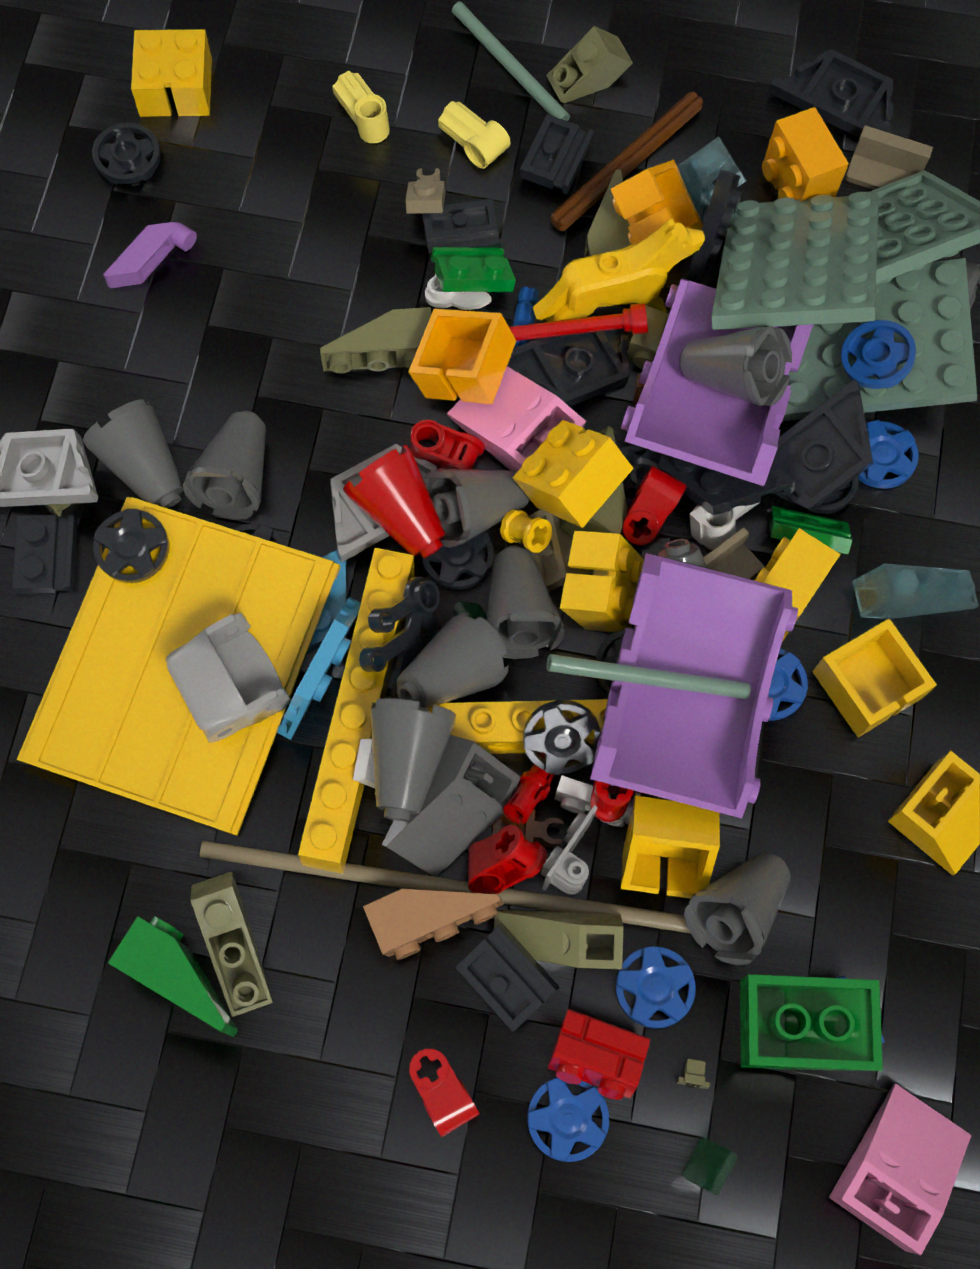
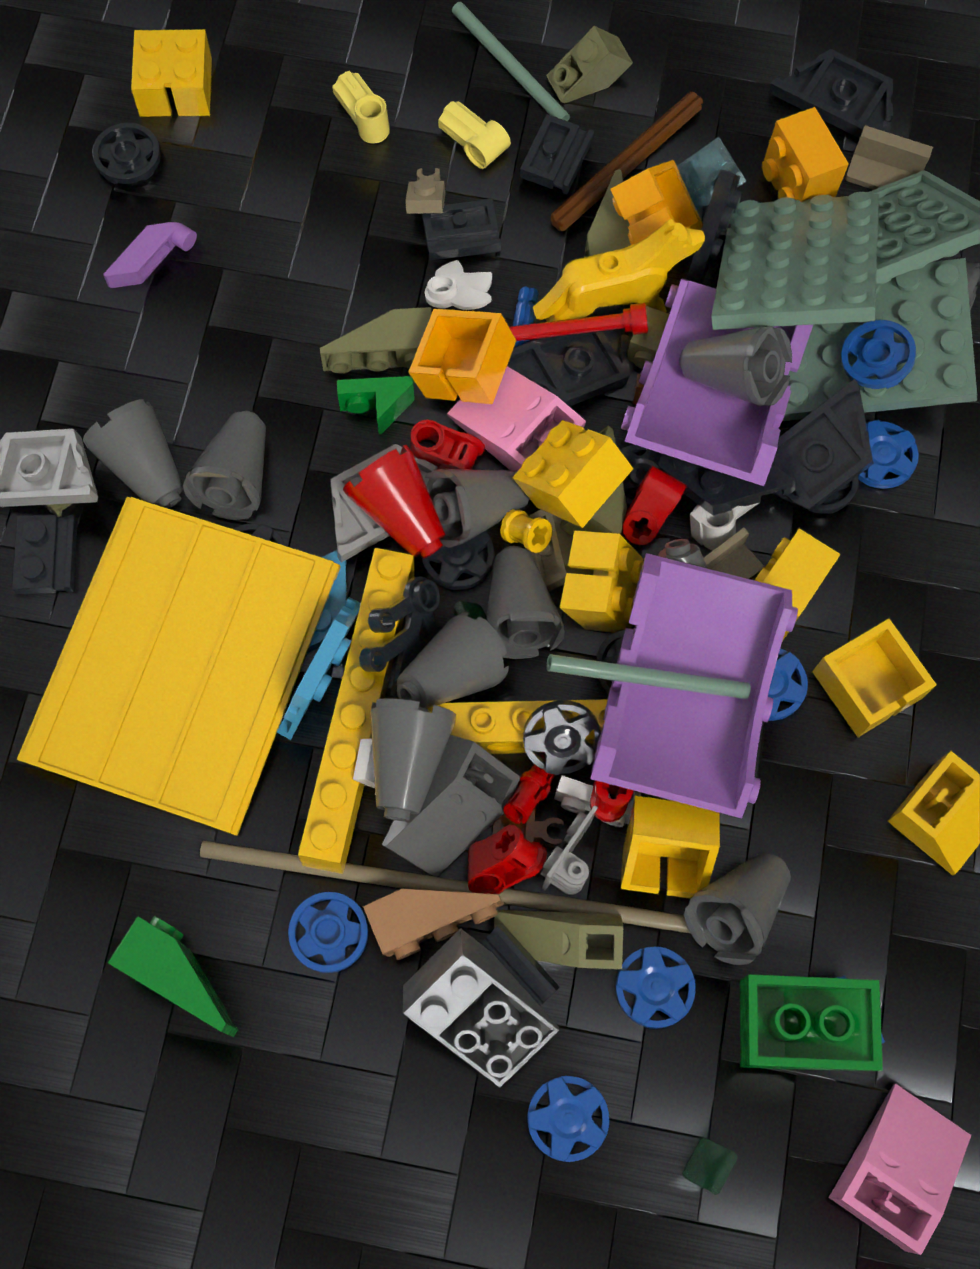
black wheel [93,509,170,583] -> none
light grey piece [165,613,291,743] -> none
olive slope [190,871,273,1017] -> none
red piece [409,1049,479,1137] -> none
green plate [431,247,516,292] -> none
red brick [548,1009,650,1100] -> none
olive piece [677,1059,710,1089] -> none
green plate [769,506,853,554] -> none
clear light blue slope [853,563,979,619] -> none
none -> blue wheel [288,892,368,973]
none -> green slope [337,376,414,435]
none -> dark grey slope [403,928,559,1087]

